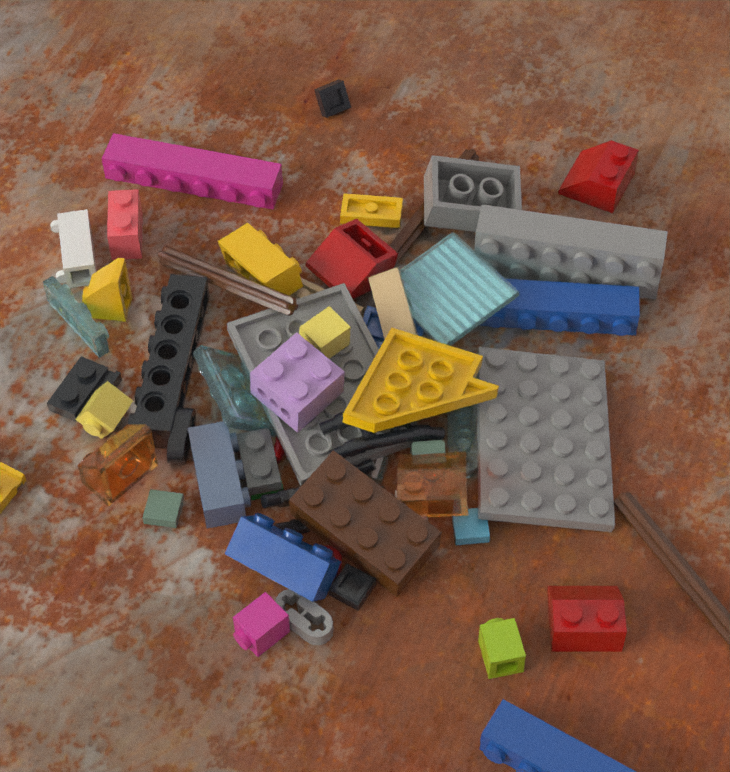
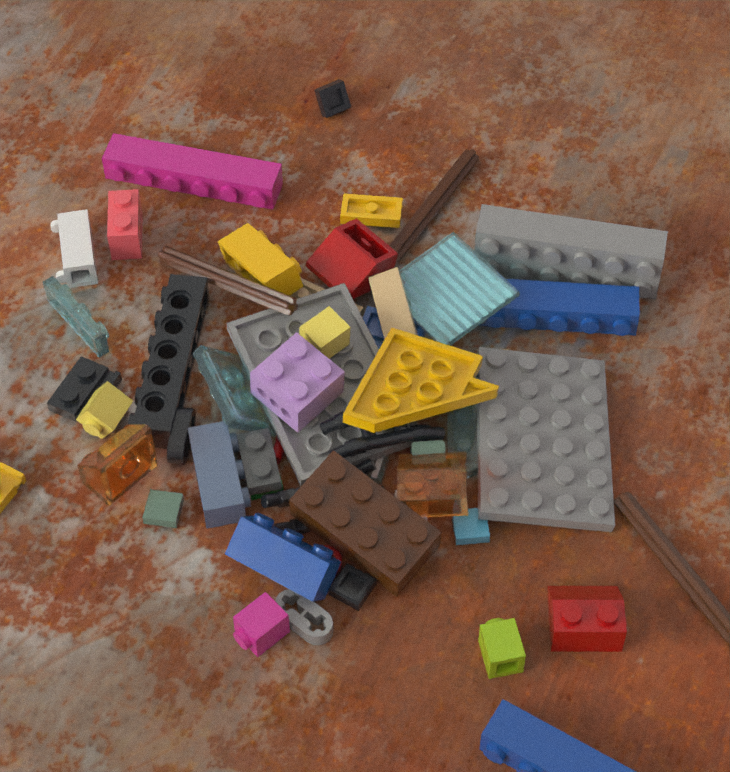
yellow slope [82,258,132,322] -> none
light grey brick [424,155,522,232] -> none
red slope [558,140,639,213] -> none

